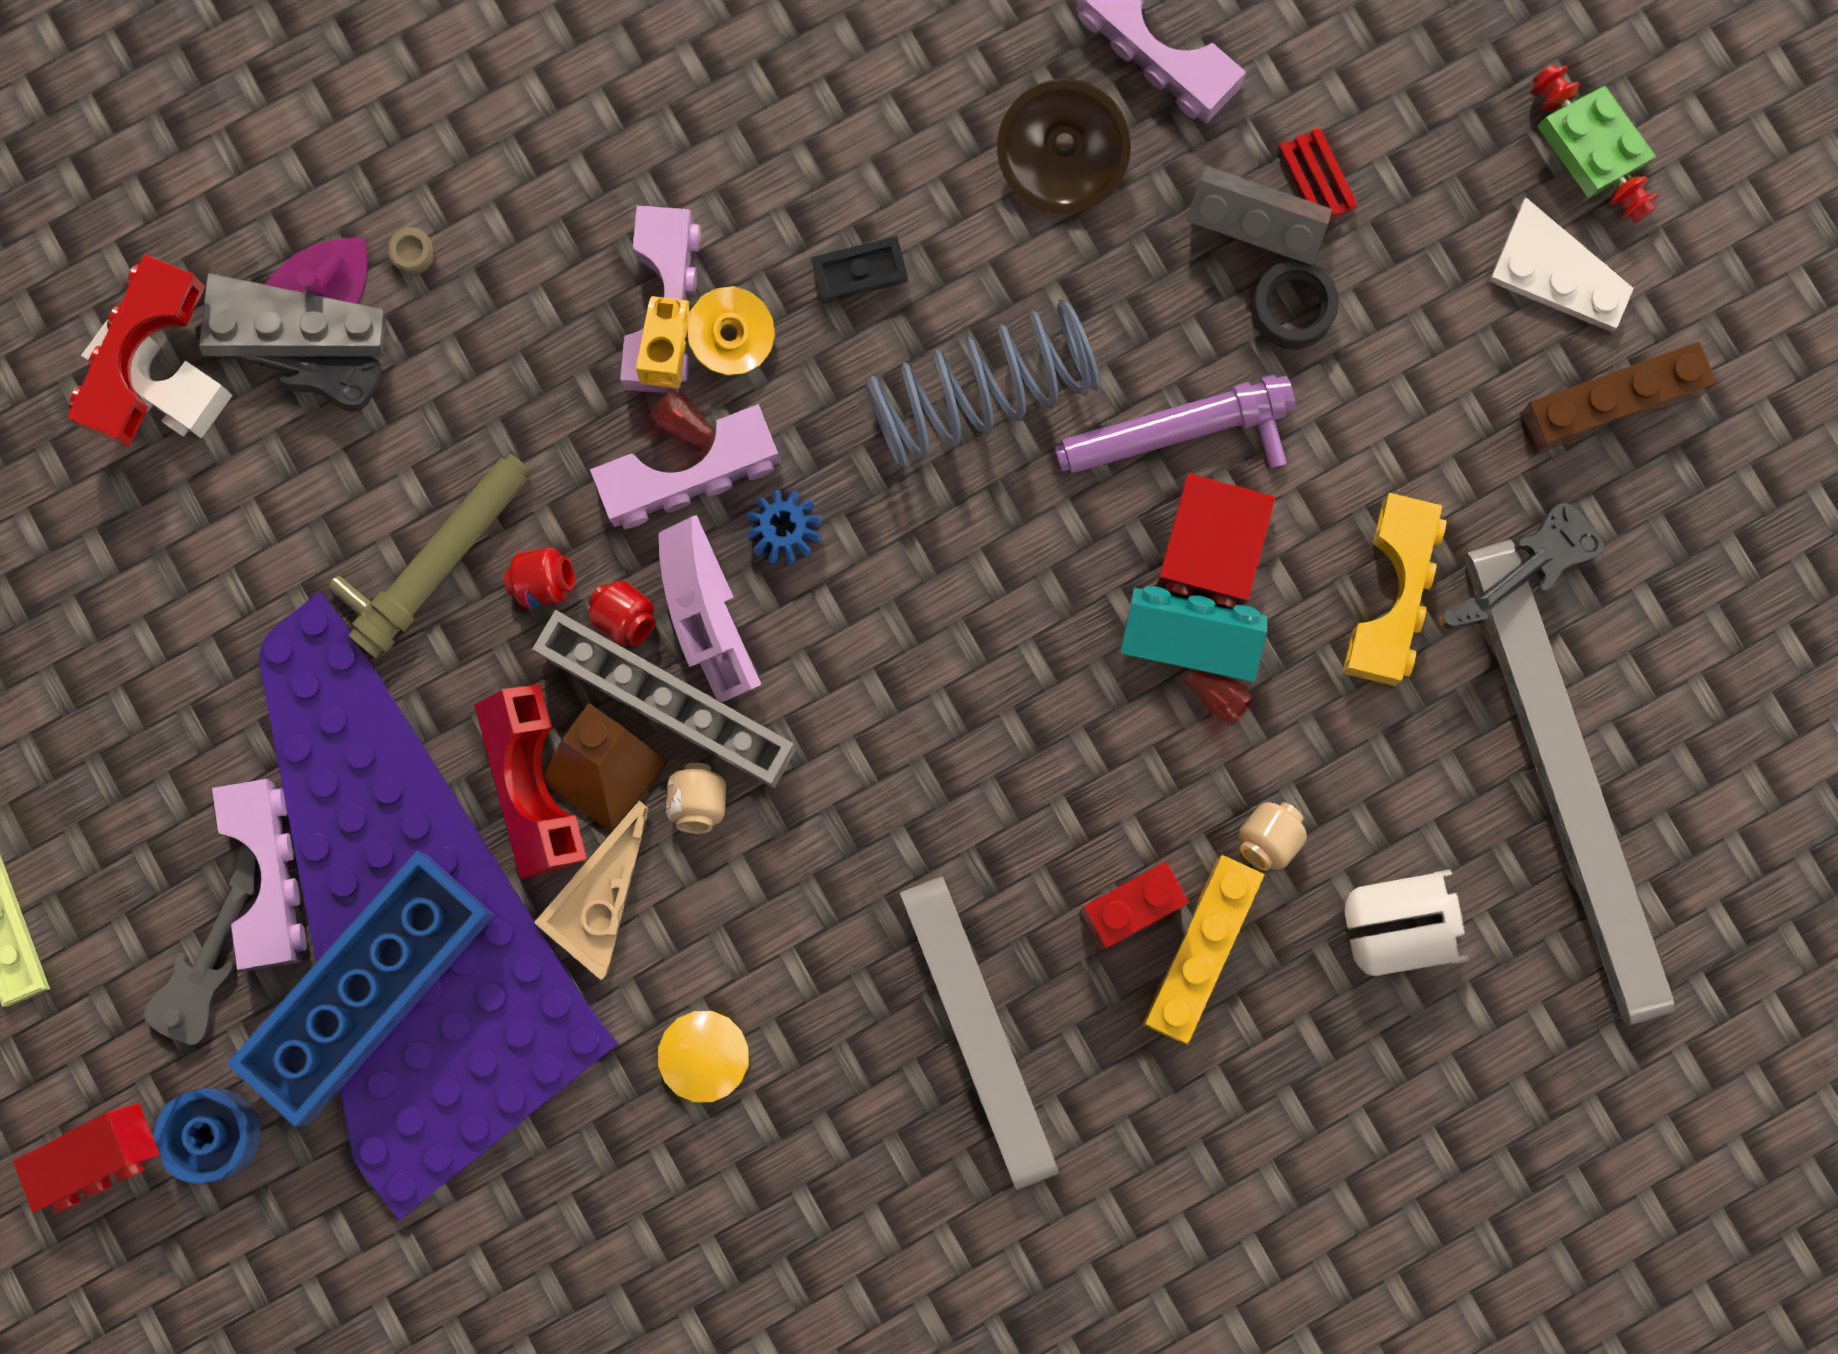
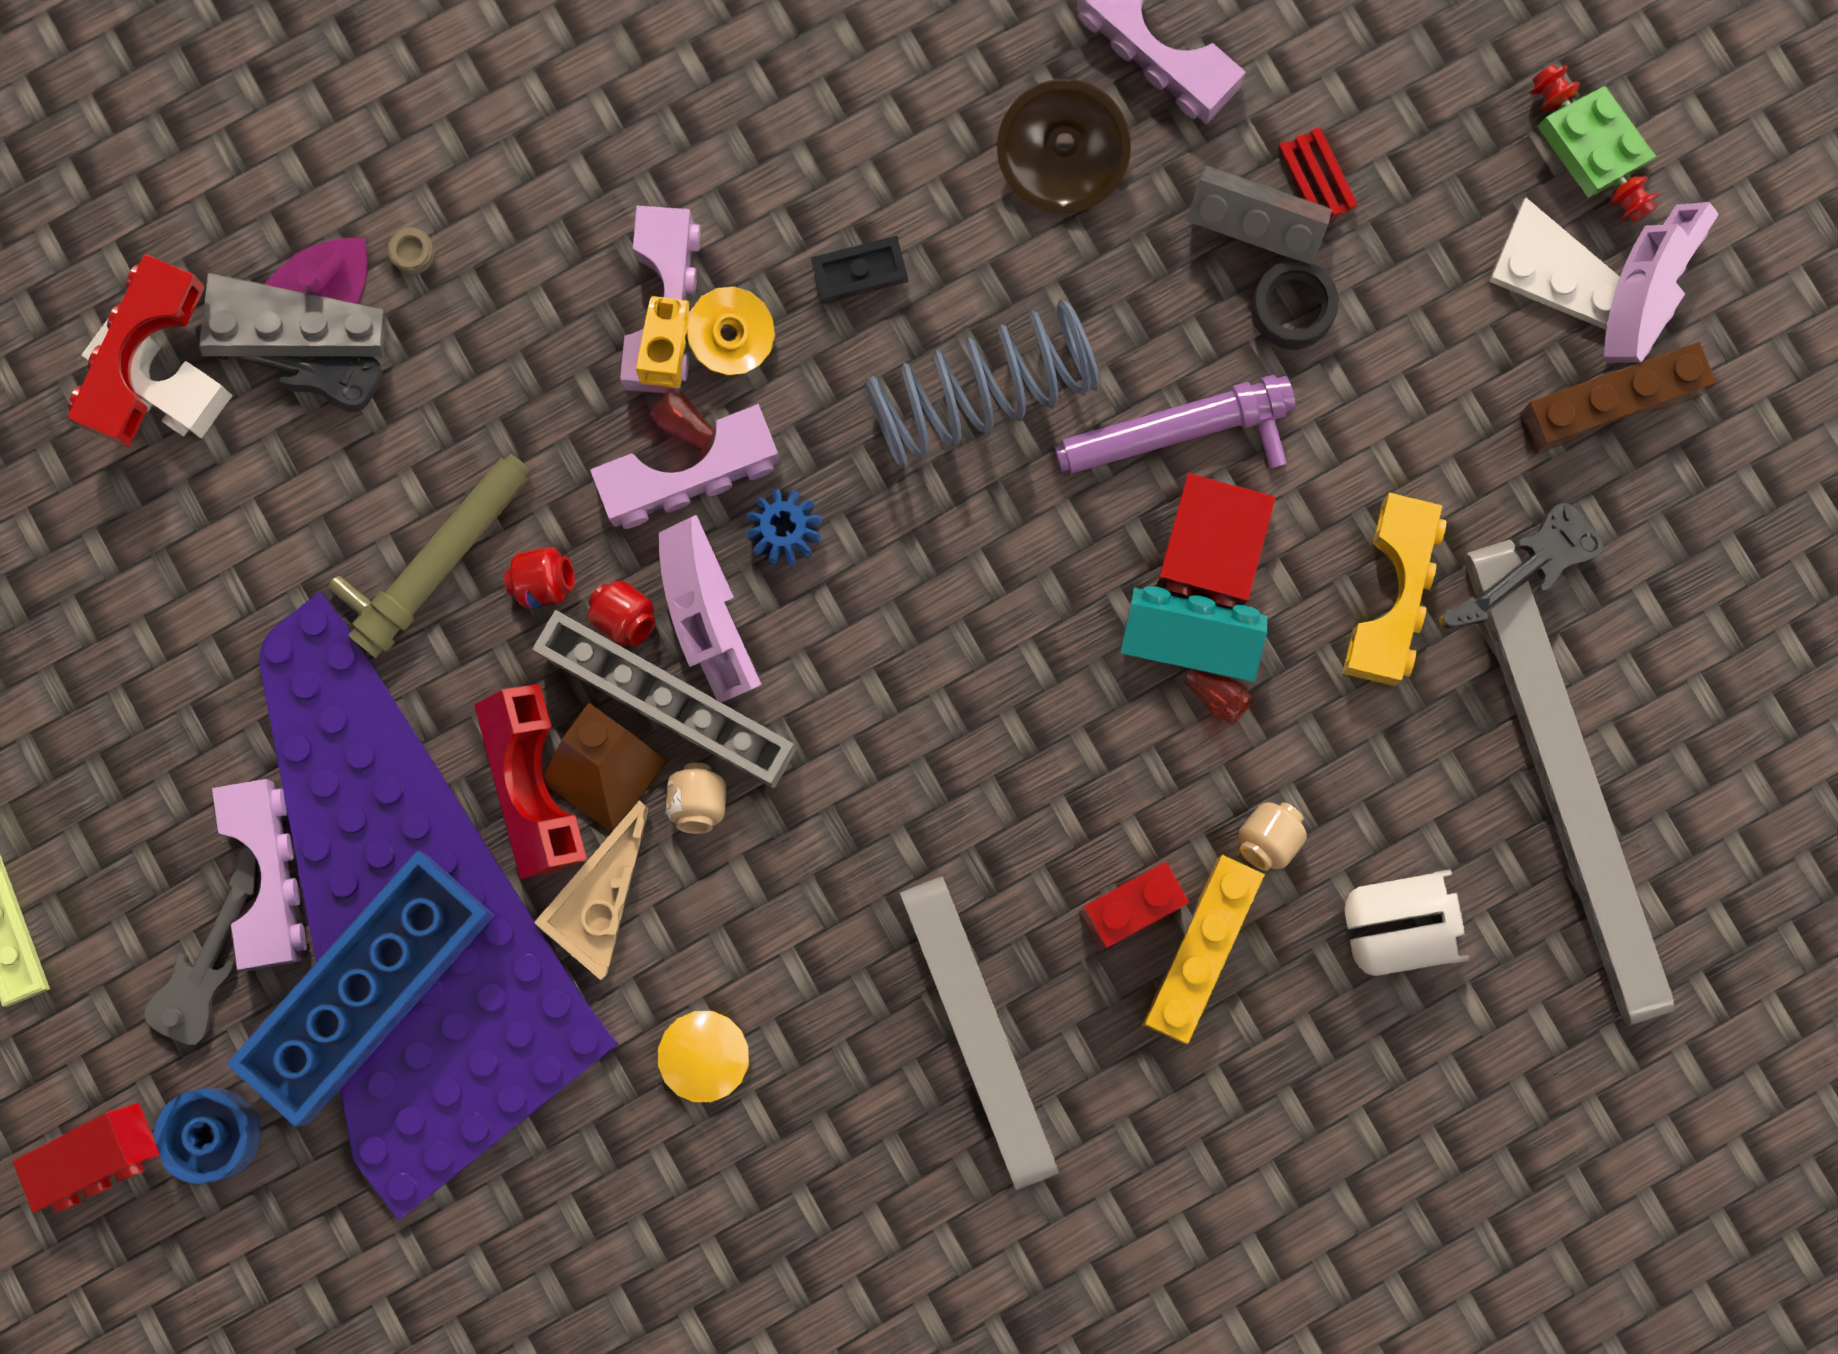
none -> lavender slope [1604,202,1719,363]

